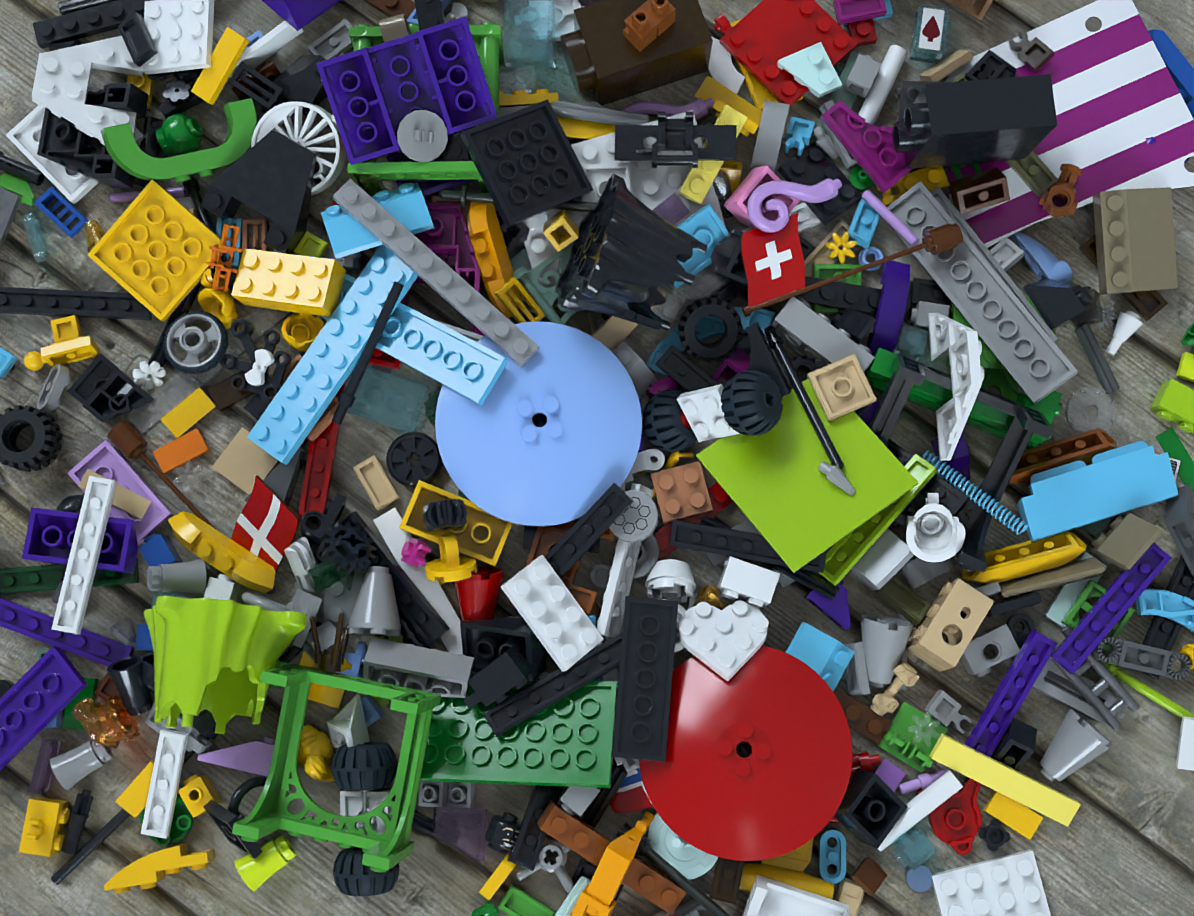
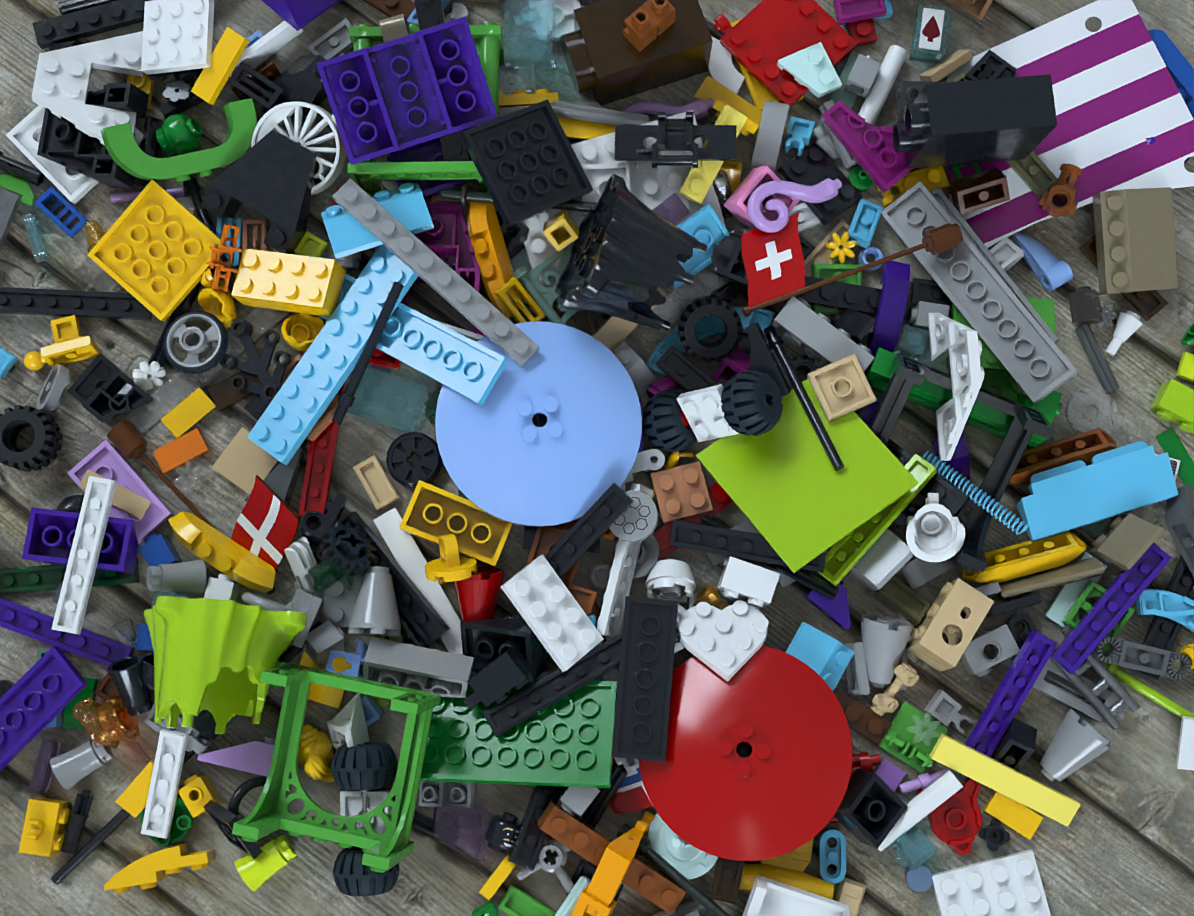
black tile [118,12,158,67] -> none
white piece [245,349,275,386] -> none
dark brown plant [310,612,349,672] -> none
light grey piece [397,110,448,162] -> none
dark pink plate [401,537,432,567] -> none
black gear [423,499,467,532] -> none
light grey bar [818,461,855,496] -> none
reddish brown tile [851,856,887,896] -> none
lavender bar [862,190,919,246] -> none
dark brown plate [1009,30,1054,73] -> none
black slope [1023,278,1094,330] -> none

